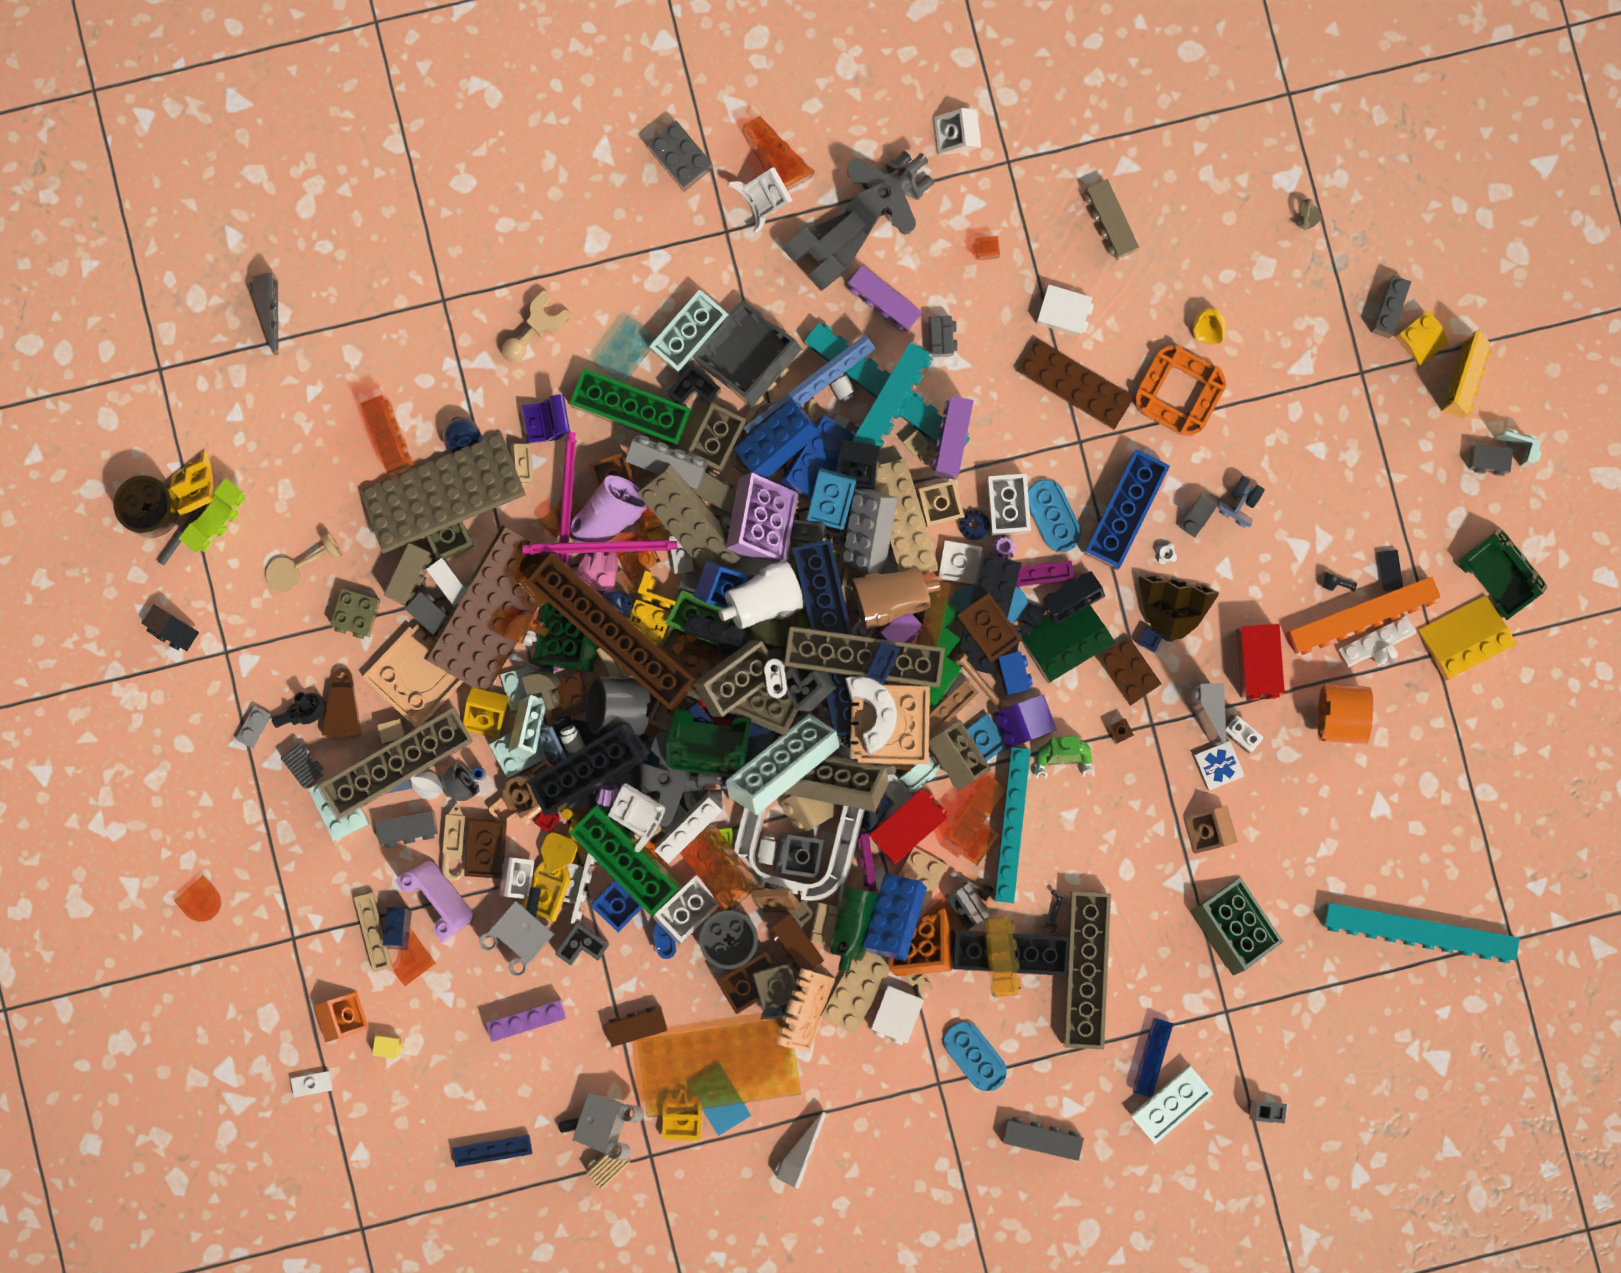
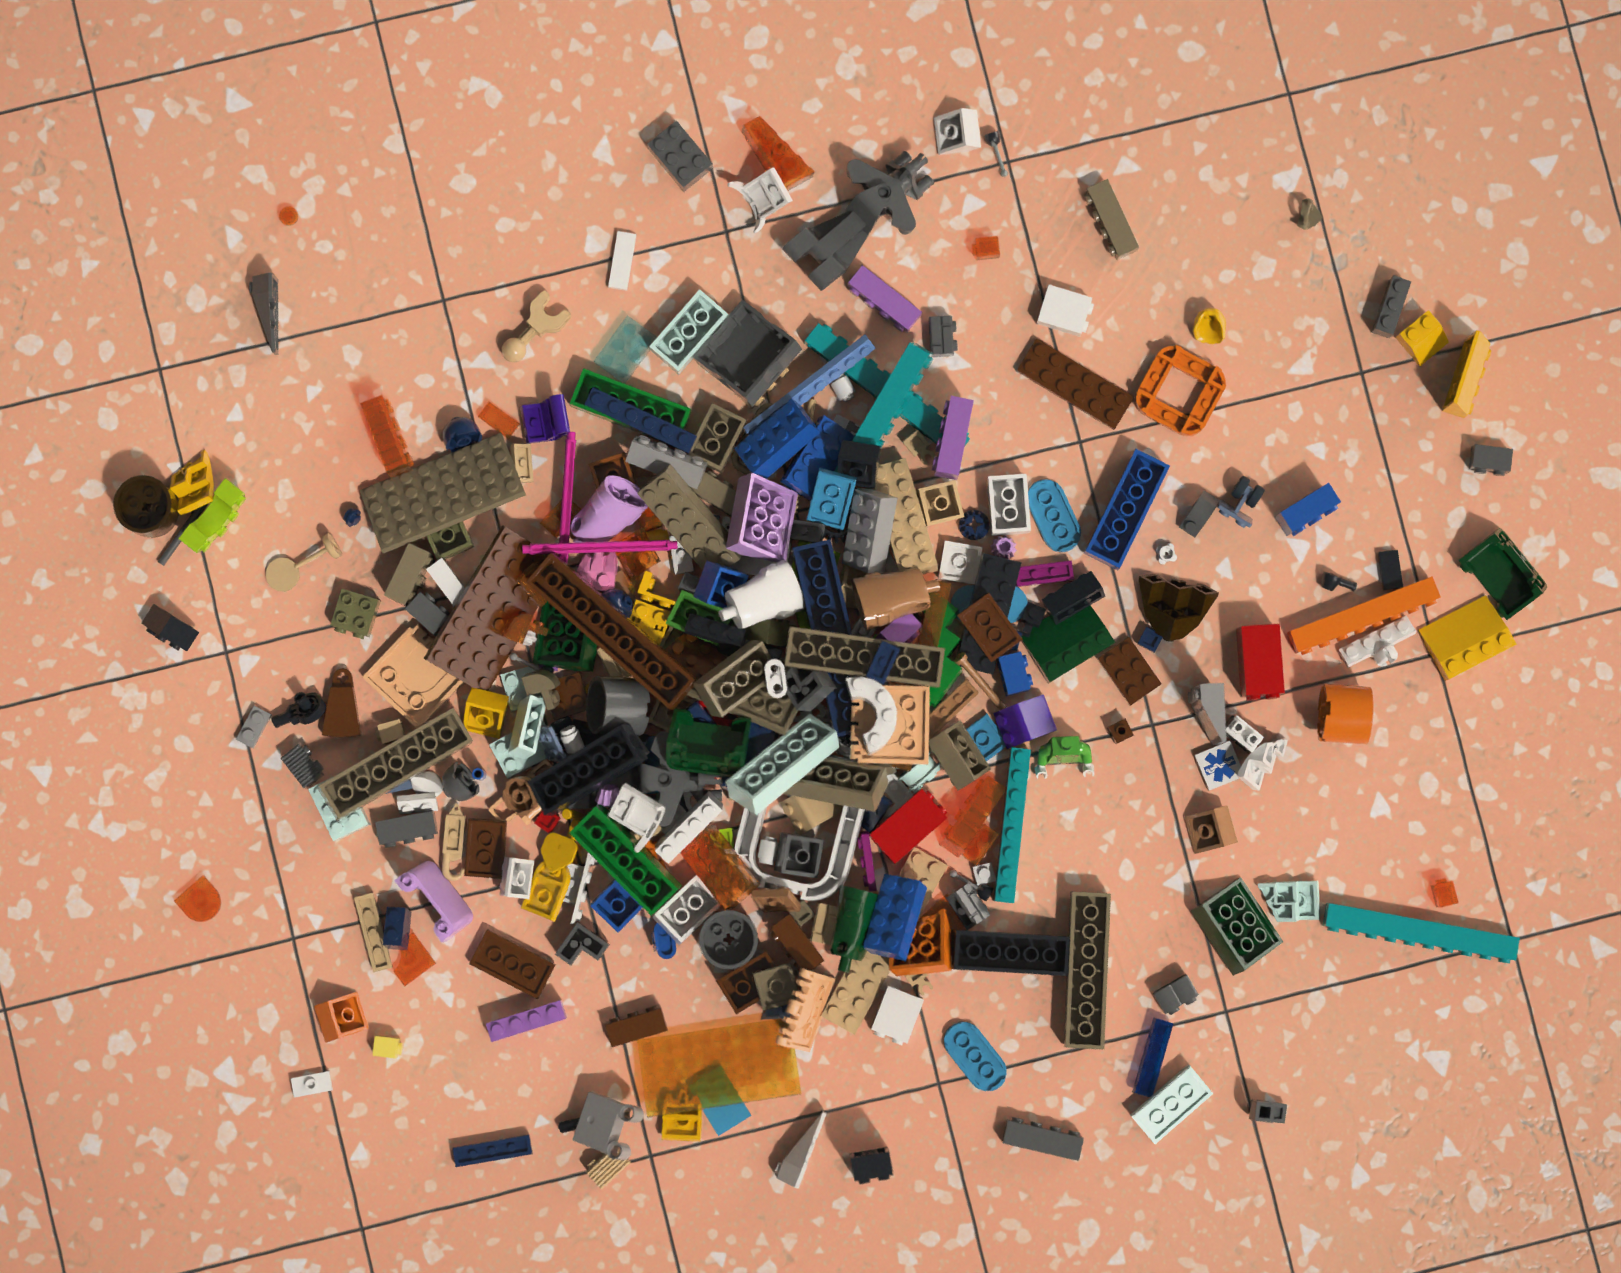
light grey piece [479,887,555,976] -> none
black brick [667,363,721,406] -> none
clear yellow brick [984,916,1021,997] -> none
black piece [1045,890,1063,933] -> none
light aqua bracket [1496,429,1541,468] -> none
none -> clear orange plate [279,206,298,226]
none -> dark blue plate [343,508,361,527]
none -> white plate [397,792,438,814]
none -> reddish brown plate [469,929,556,999]
none -> clear orange tile [478,402,520,439]
none -> dark blue plate [584,387,697,454]
none -> white tile [608,231,637,291]
none -> black brick [850,1147,893,1184]
none -> white plate [972,862,996,886]
none -> hinge [984,131,1008,177]
none -> dark grey brick [1153,974,1199,1015]
none -> white slope [1237,739,1288,791]
none -> light aqua slope [1258,880,1320,922]
none -> blue brick [1275,483,1341,536]
none -> clear orange brick [1430,878,1459,908]

